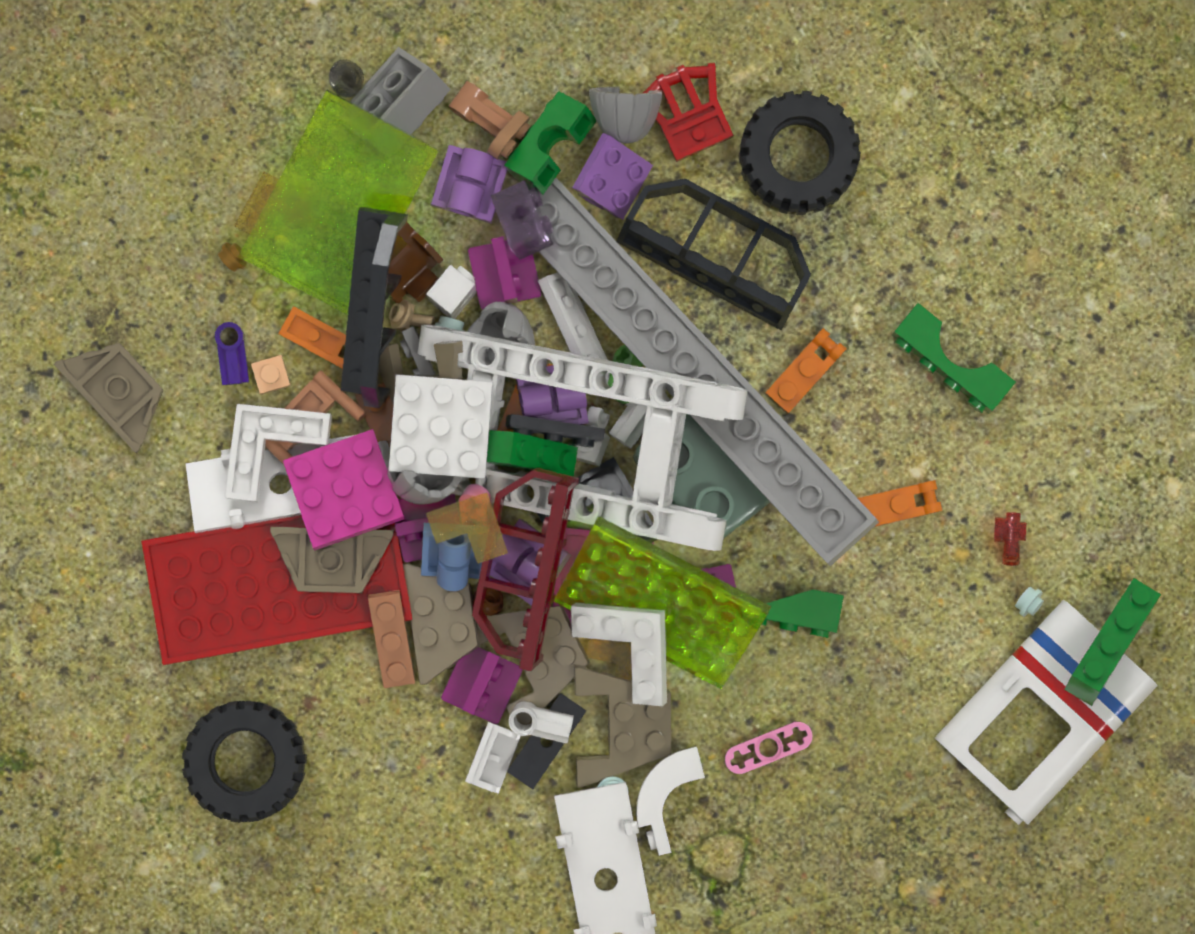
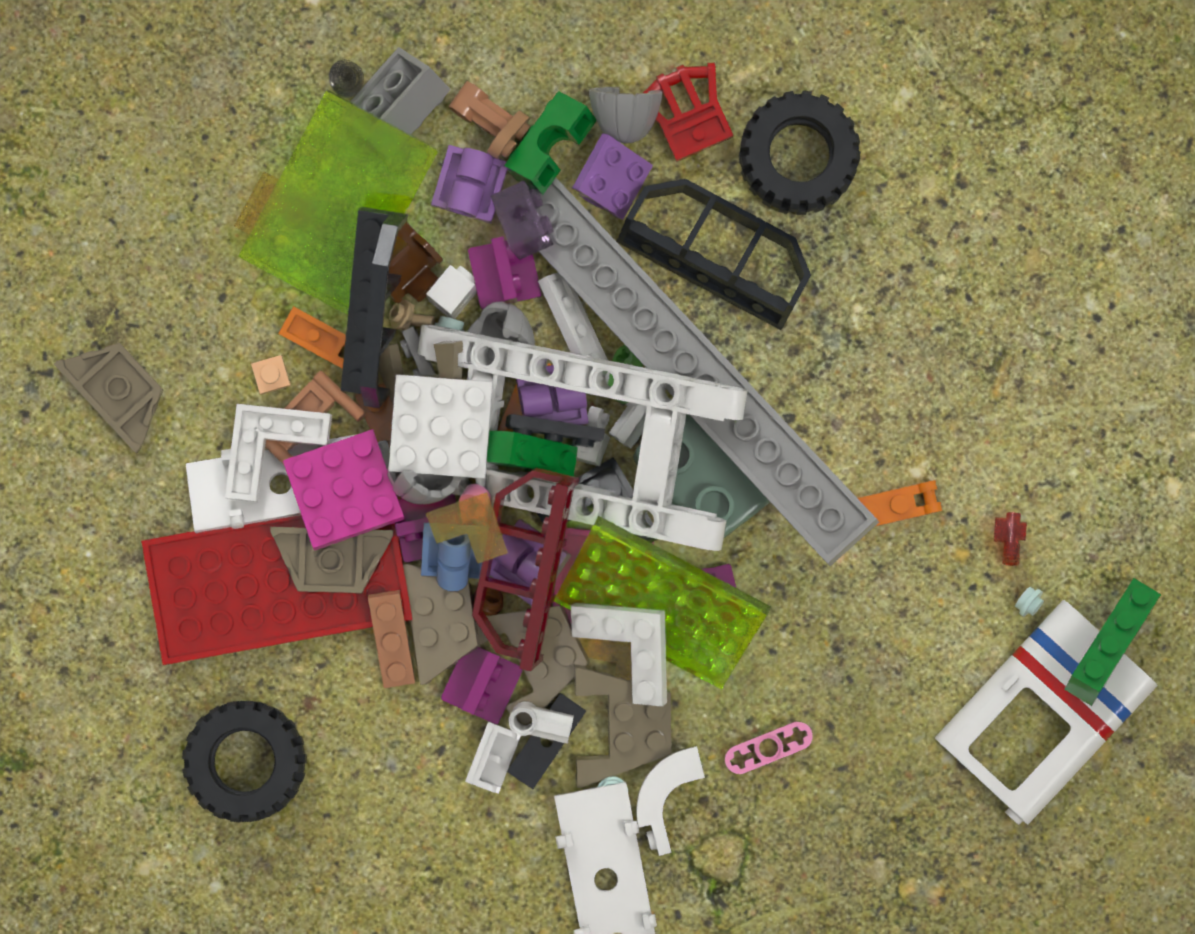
dark purple piece [215,322,250,385] -> none
pearl gold plate [218,242,247,272] -> none
green slope [742,589,844,638] -> none
orange plate [765,328,847,414] -> none
green arch [892,303,1016,414] -> none

